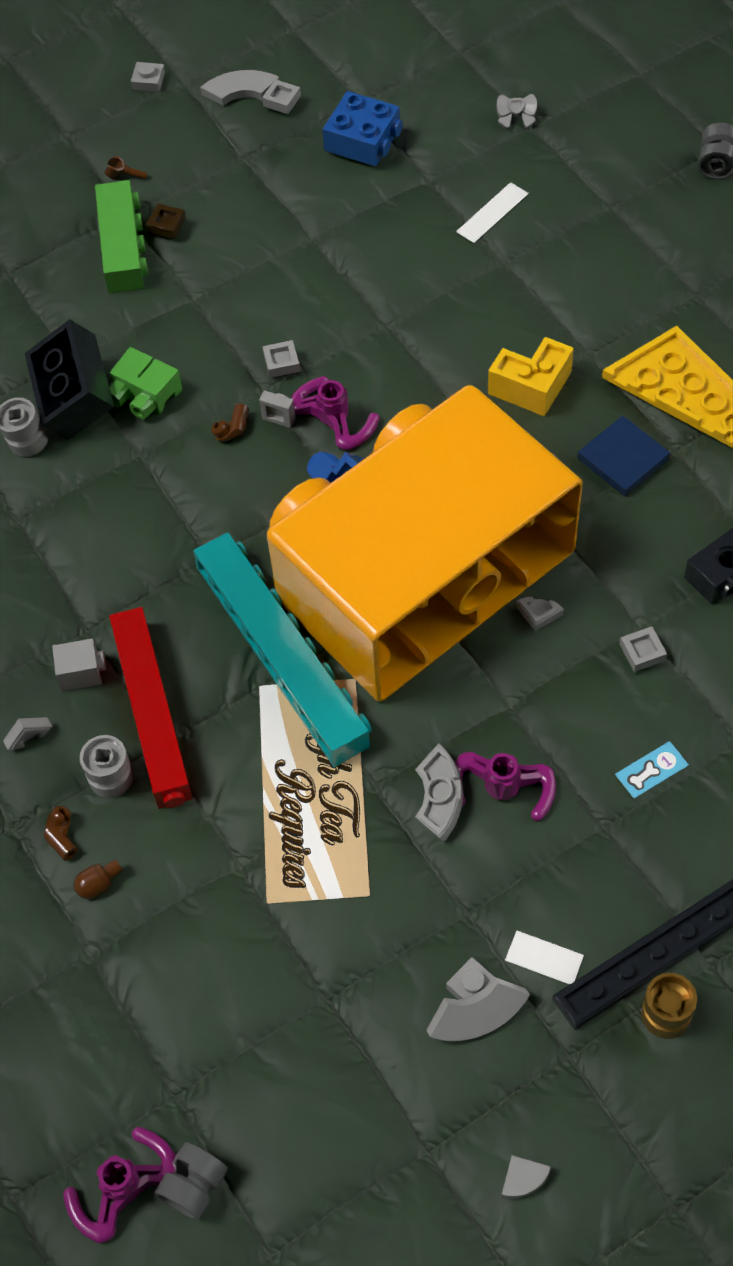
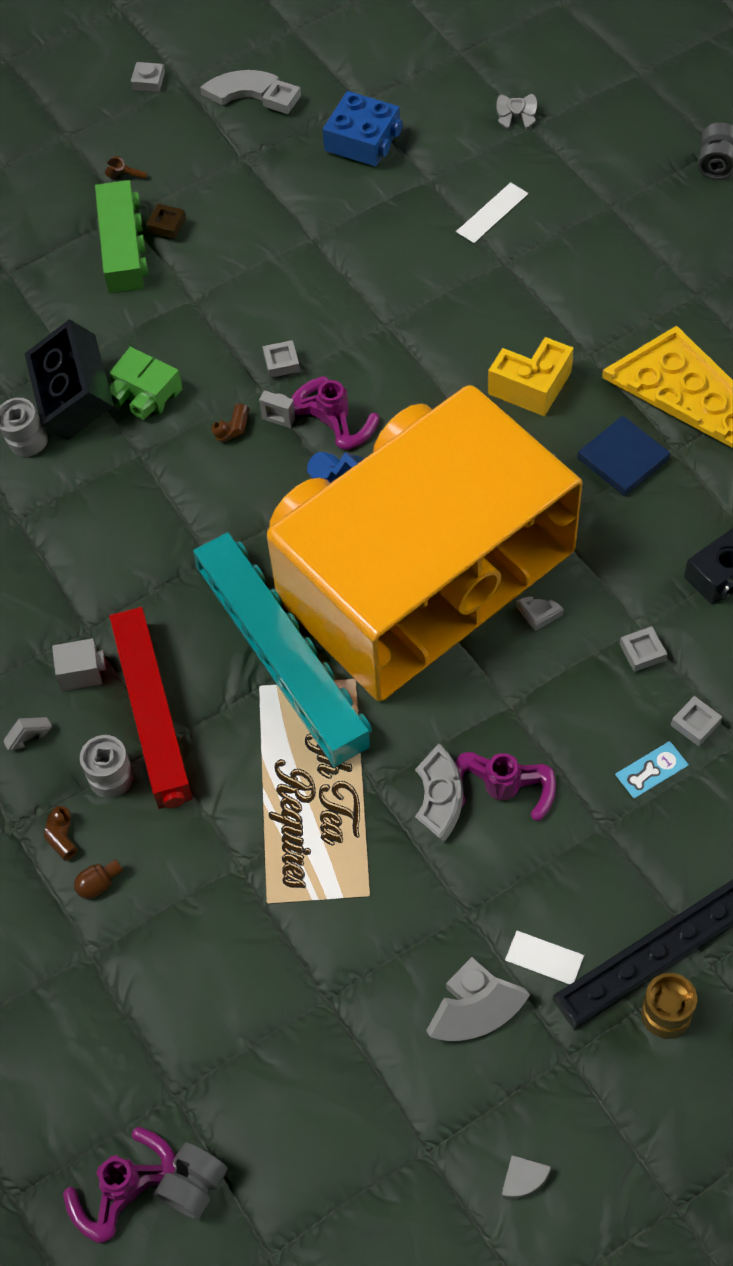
none -> light grey plate [671,696,722,746]

